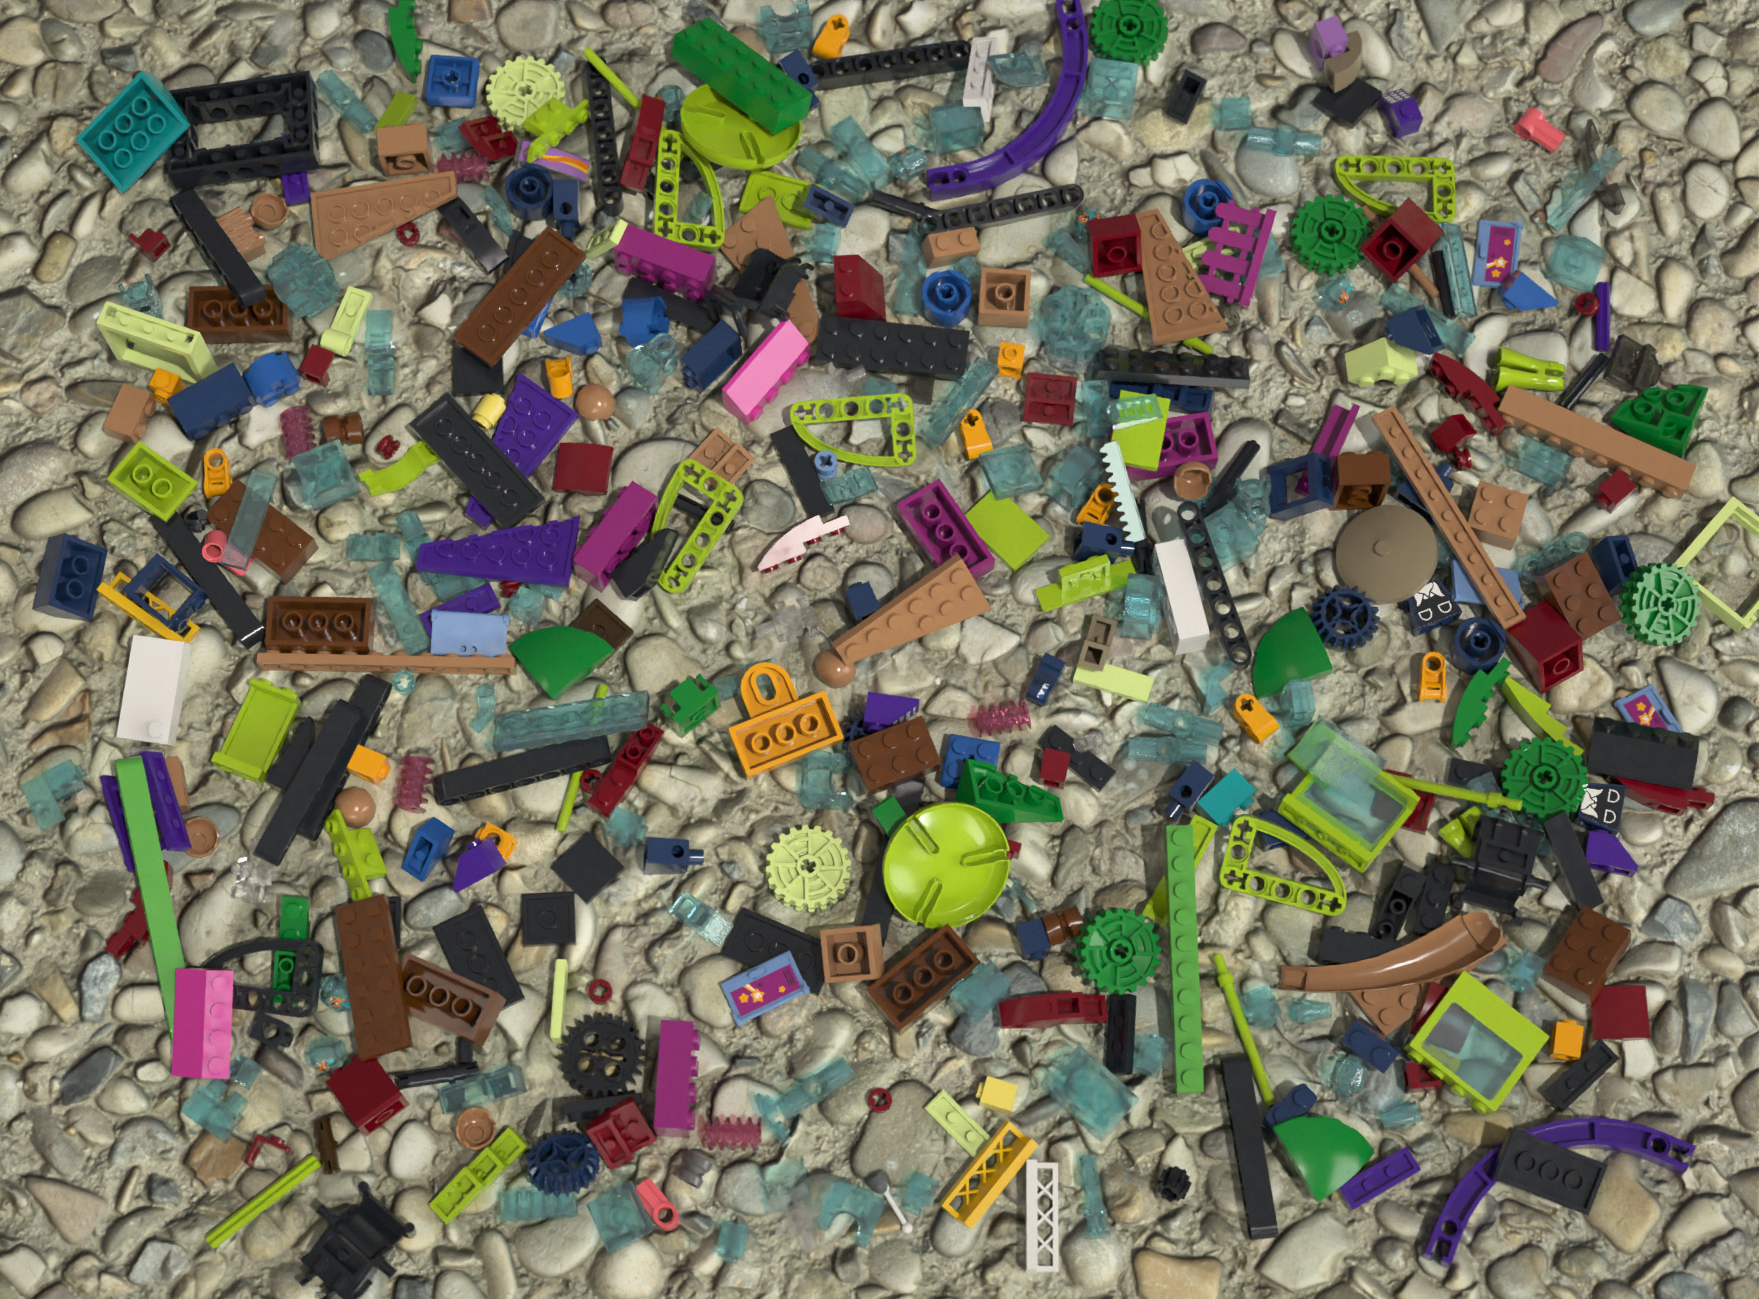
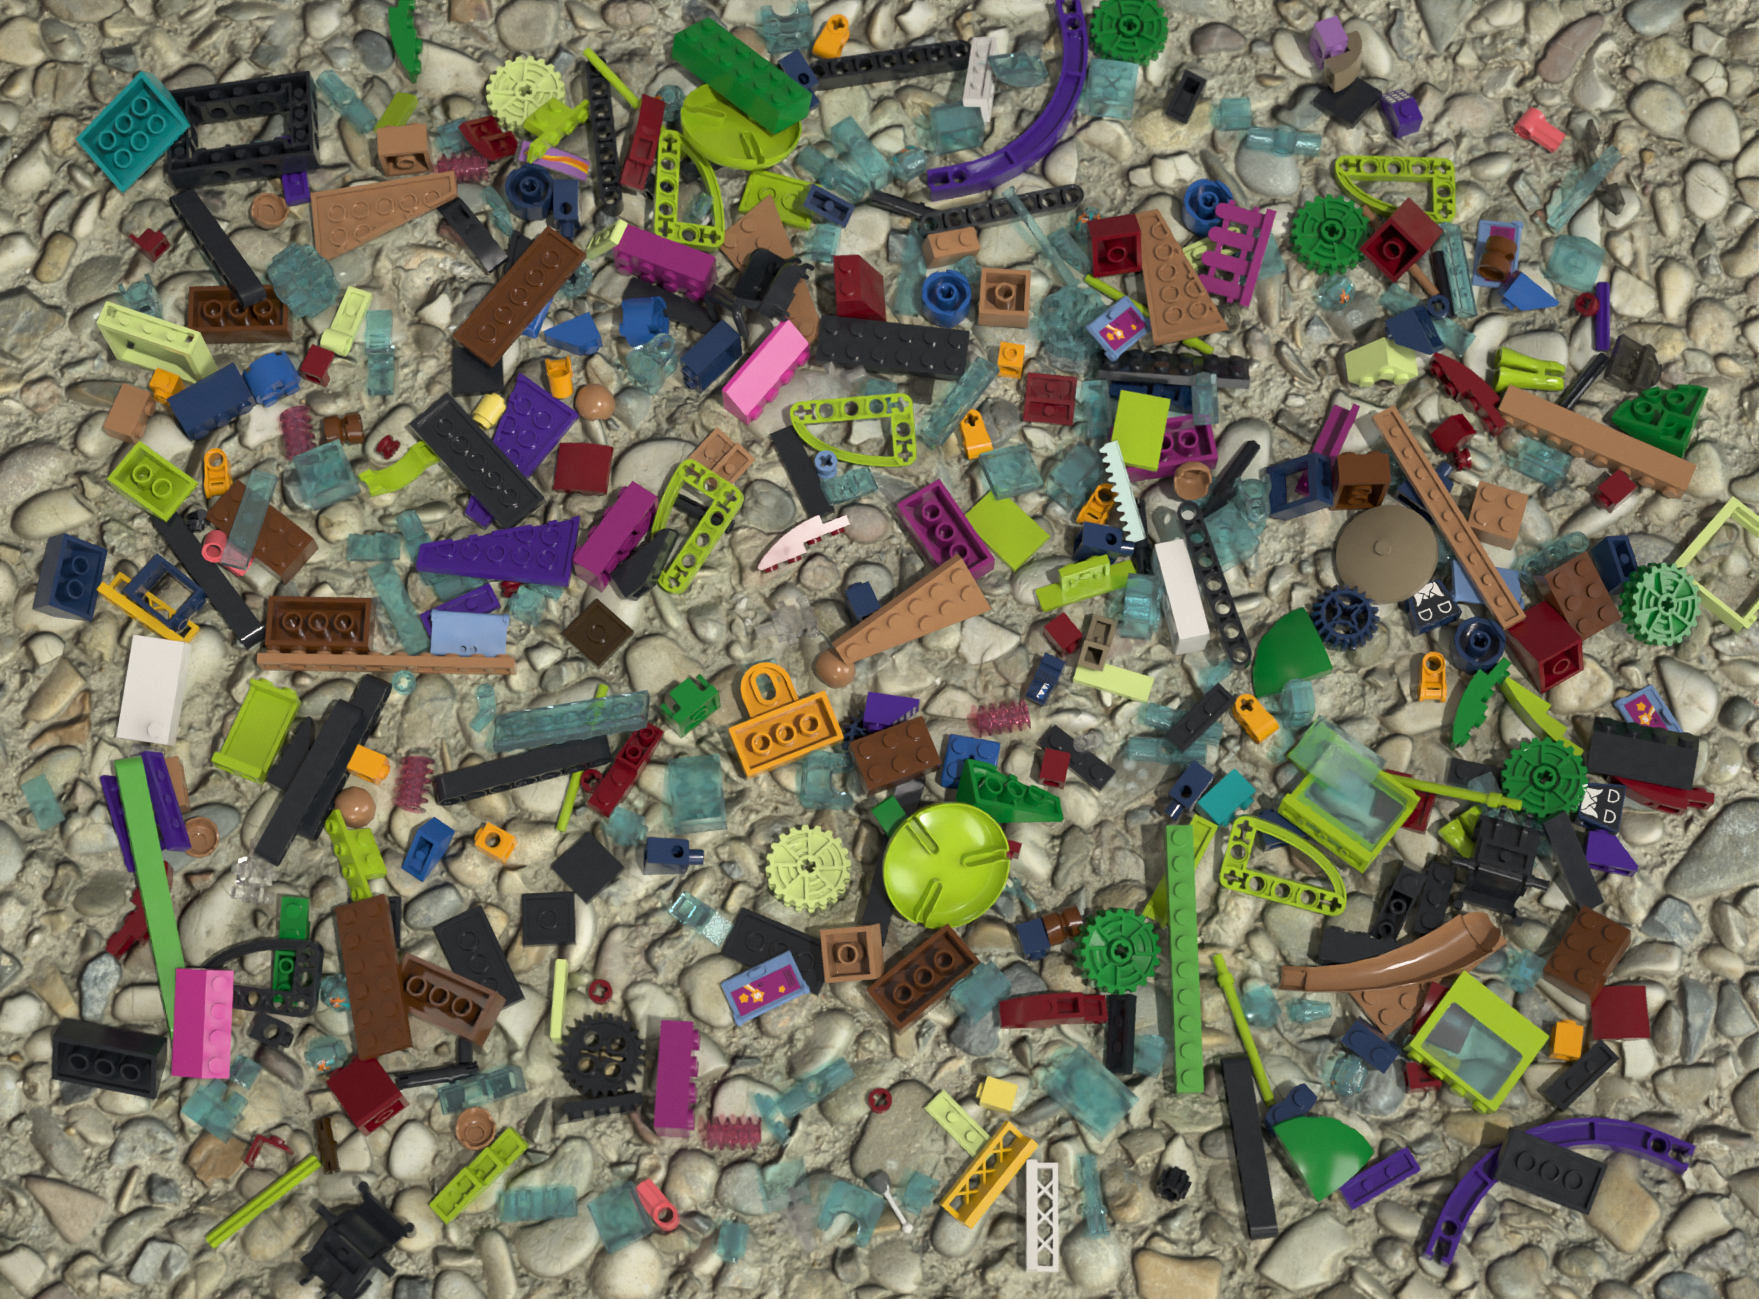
clear light blue brick [42,759,87,802] -> none
medium nougat brick [216,206,267,263] -> none
dark red bush [397,221,420,246] -> none
blue brick [425,55,480,108] -> none
dark purple slope [453,837,507,894] -> none
green brick [508,626,615,701] -> none
dark blue gear [526,1130,600,1198] -> none
dark red slope [586,1096,657,1170] -> none
dark grey wheel [676,1152,713,1189] -> none
clear light blue slope [713,673,741,702] -> none
clear light blue slope [1107,394,1163,431] -> none
clear light blue cone [1380,1100,1422,1129] -> none
none -> black slope [52,1018,168,1099]
none -> clear light blue slope [668,754,728,835]
none -> clear light blue bar [1001,186,1081,291]
none -> dark red brick [1043,612,1083,657]
none -> door [1086,295,1152,361]
none -> black tile [1164,683,1237,755]
none -> clear light blue slope [1191,372,1219,425]
none -> dark blue bush [1427,295,1449,320]
none -> reddish brown wheel [1476,235,1518,282]

